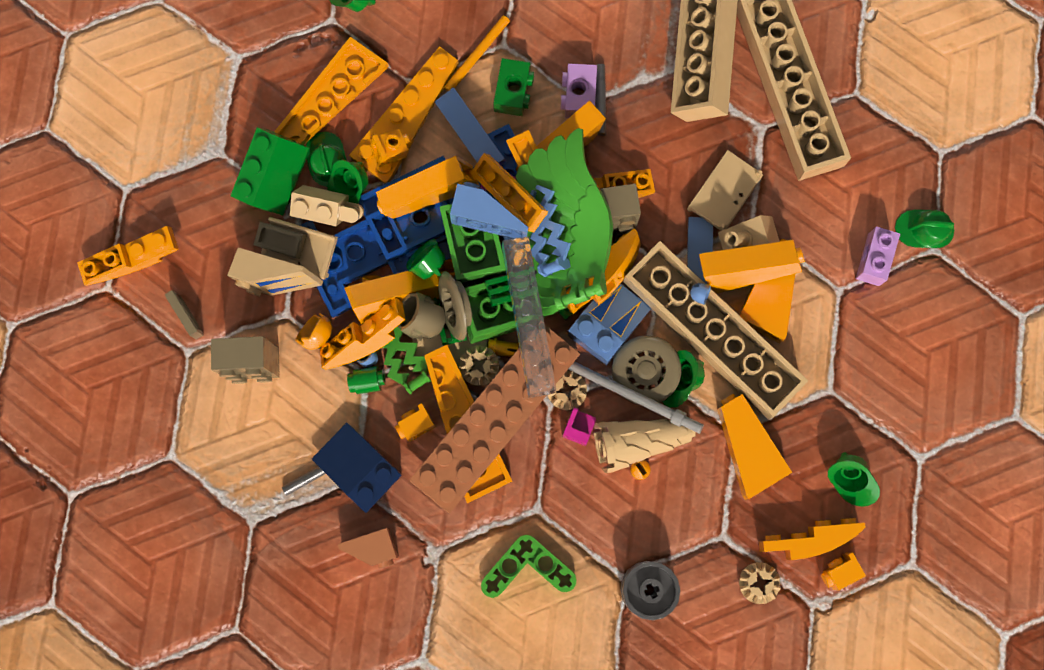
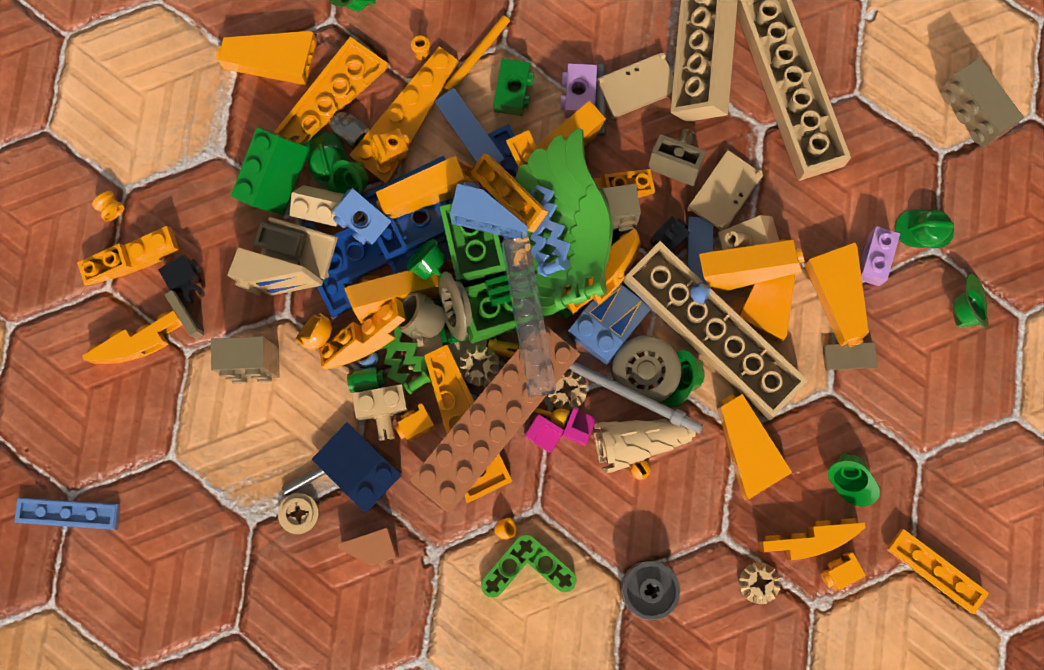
none -> medium blue tile [14,497,120,530]
none -> light orange slope [82,310,183,364]
none -> light orange wheel [92,191,125,222]
none -> black brick [158,255,205,303]
none -> light orange slope [216,31,317,85]
none -> tan gear [278,493,319,534]
none -> dark grey rock [330,112,369,149]
none -> medium blue brick [330,188,391,245]
none -> tan brick [352,384,409,441]
none -> light orange pin [411,35,430,61]
none -> light orange hinge [494,518,516,539]
none -> dark pink panel [525,414,564,453]
none -> yellow hinge [533,408,571,430]
none -> tan door [596,52,674,119]
none -> dark tan brick [648,129,706,186]
none -> black brick [650,216,690,253]
none -> light orange slope [805,243,869,347]
none -> dark tan tile [823,342,877,371]
none -> light orange plate [886,529,989,614]
none -> dark tan brick [940,58,1024,149]
none -> green piece [953,274,989,328]

